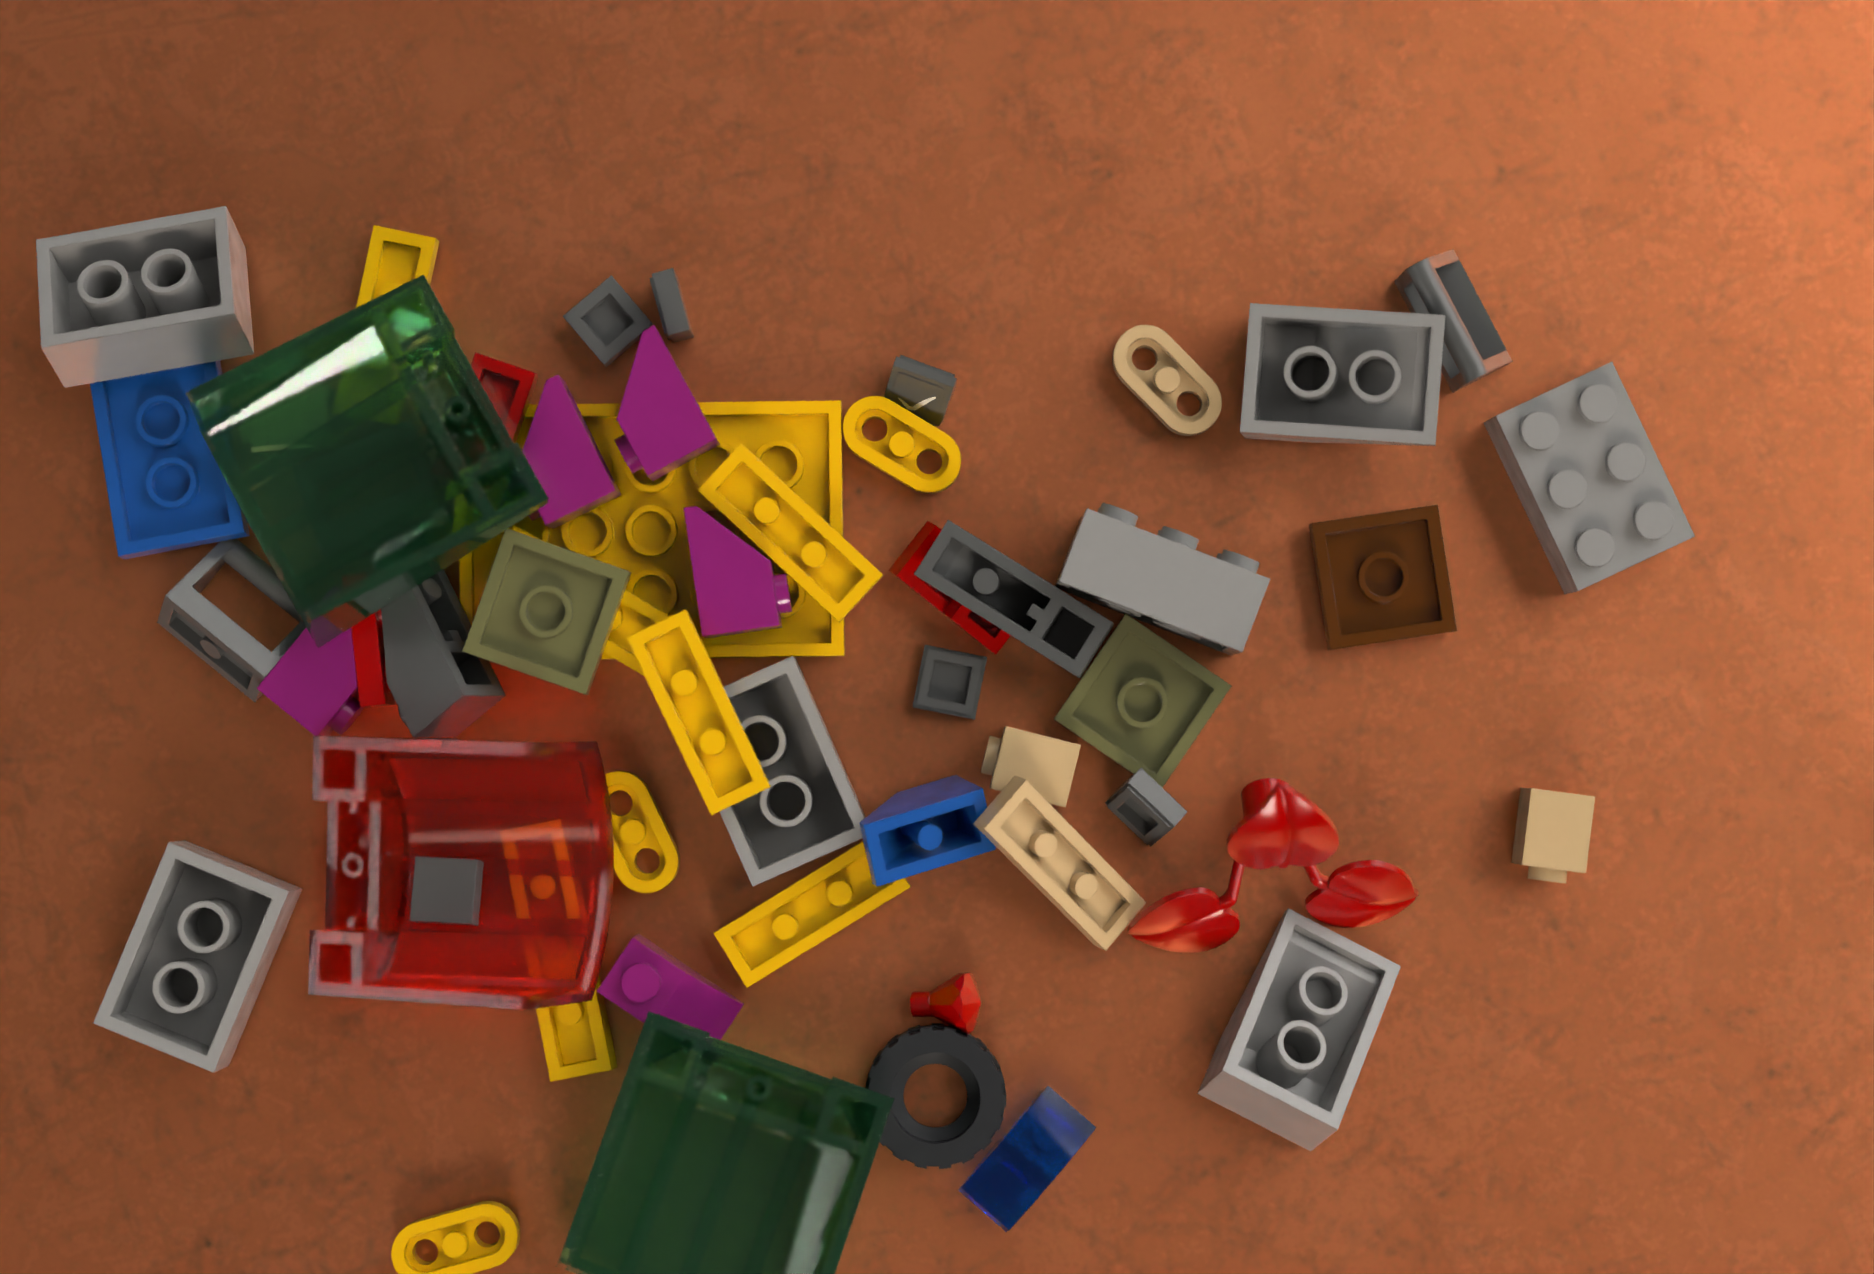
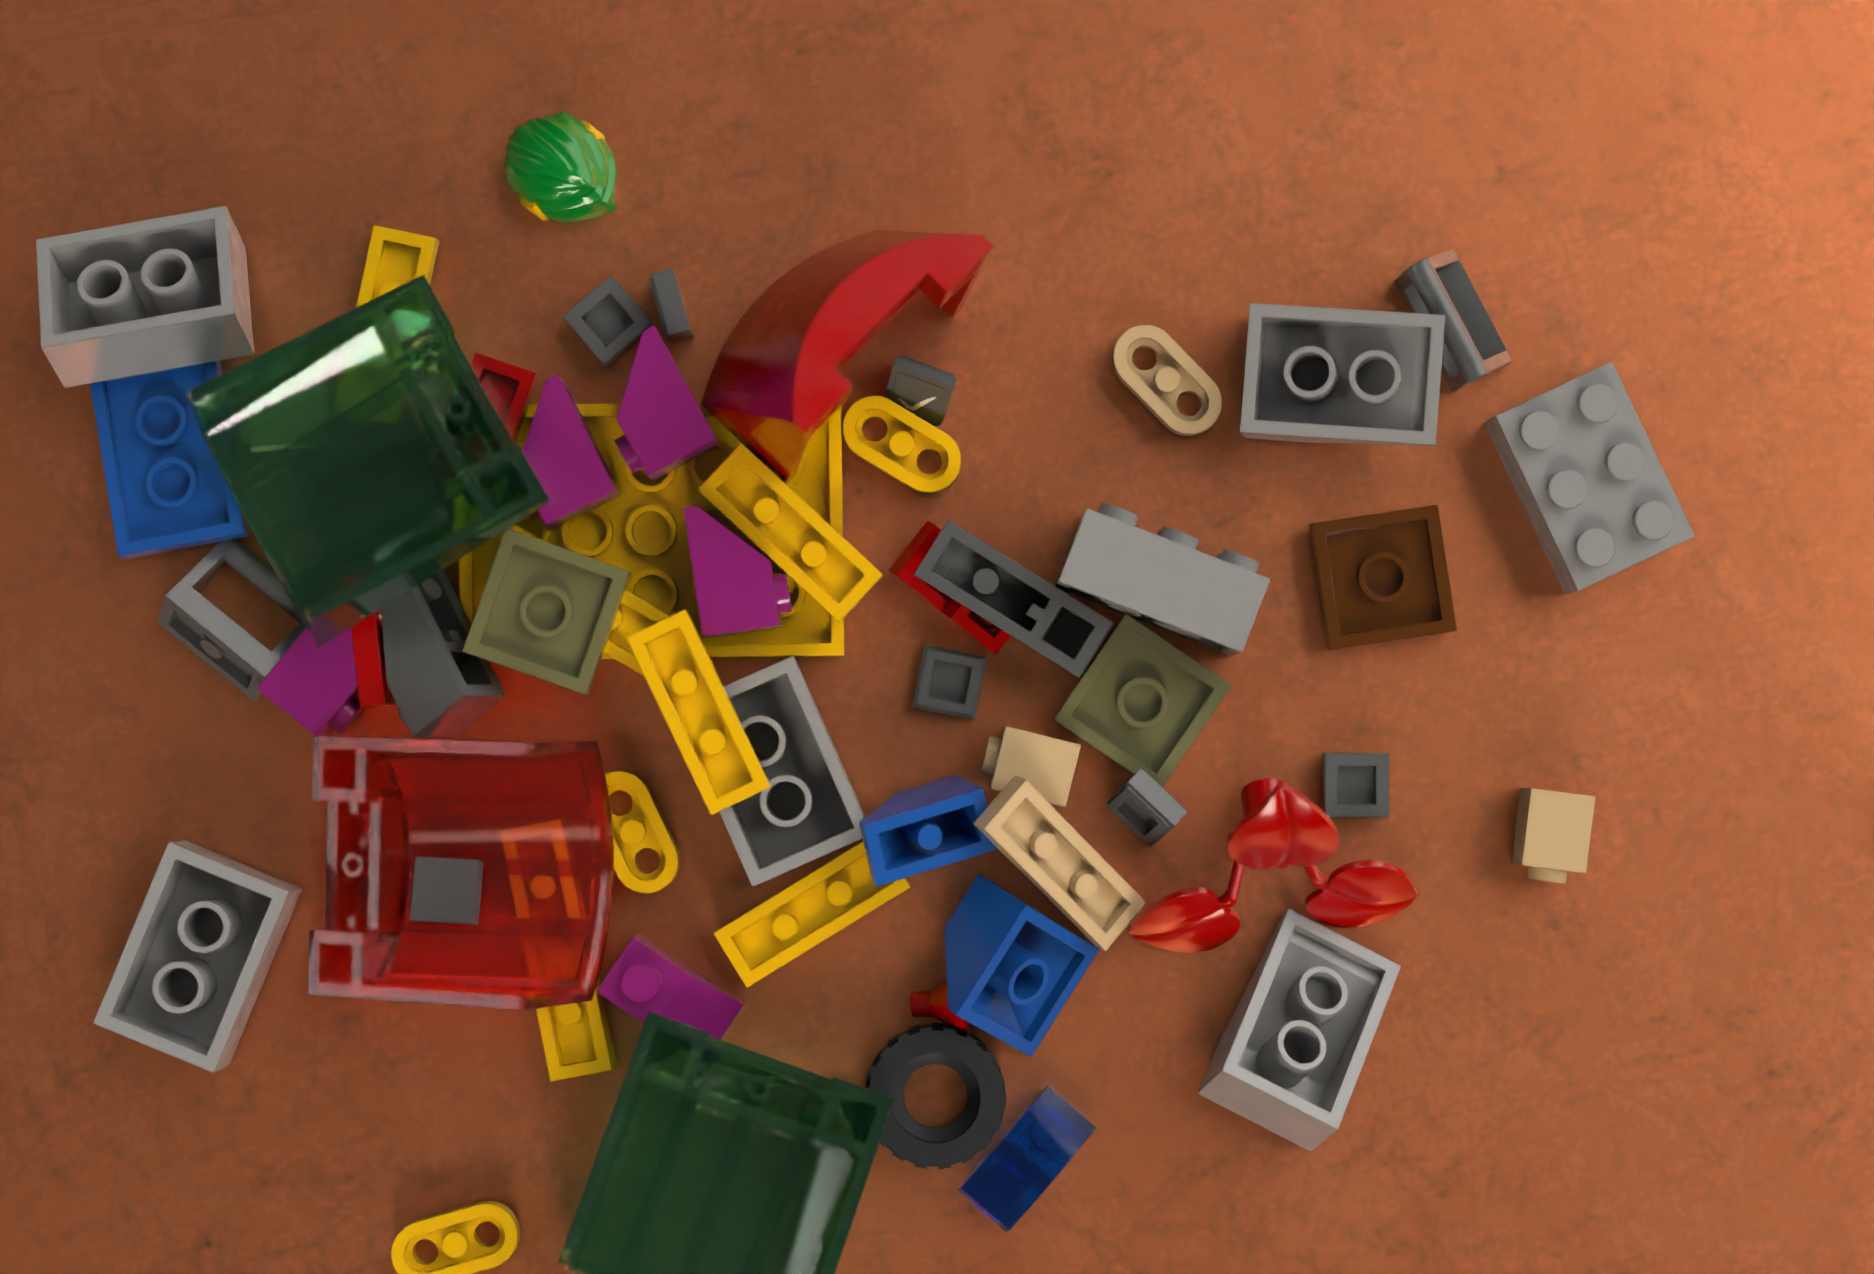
none -> green hair [504,112,617,224]
none -> red windscreen [701,230,994,484]
none -> blue slope [944,873,1100,1057]
none -> dark grey plate [1322,753,1389,817]

